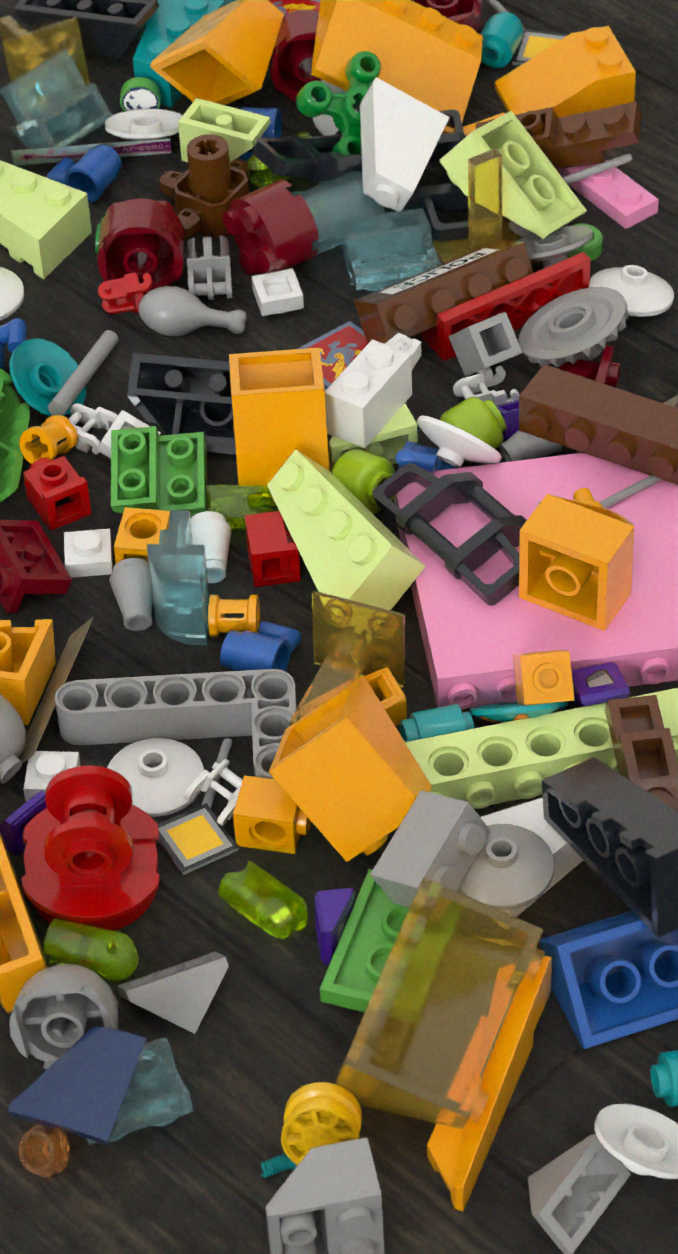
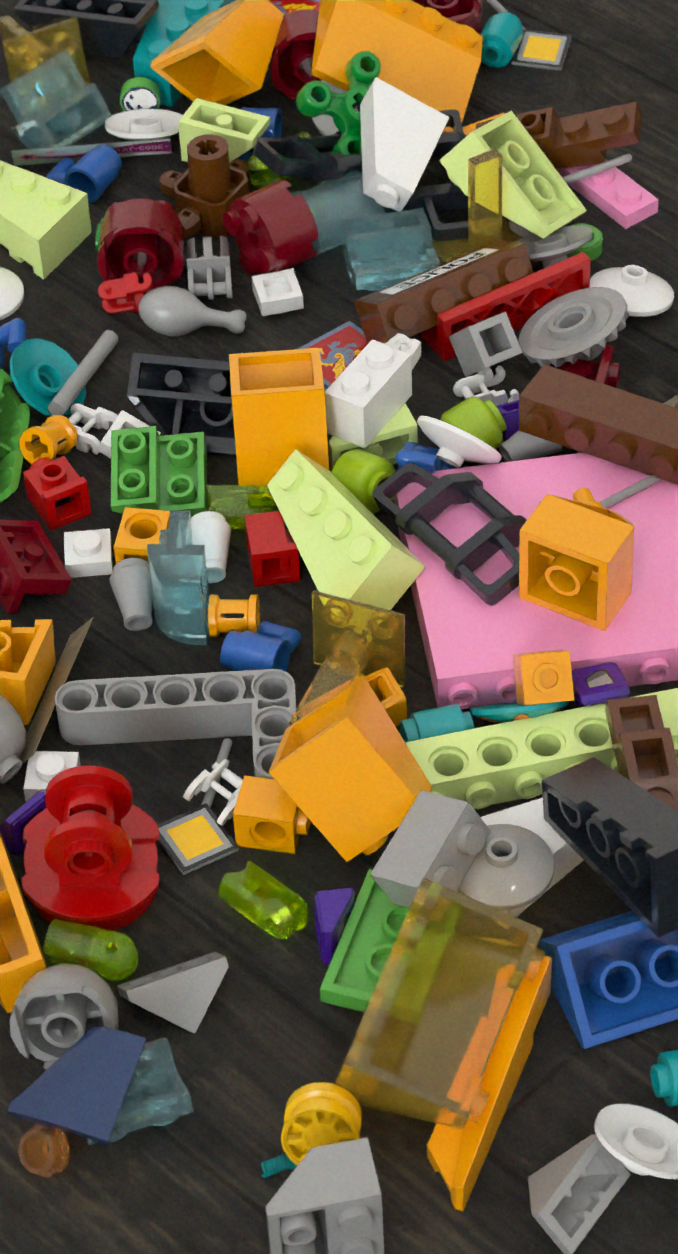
white dish [107,738,204,817] -> none
light orange slope [495,26,636,118] -> none

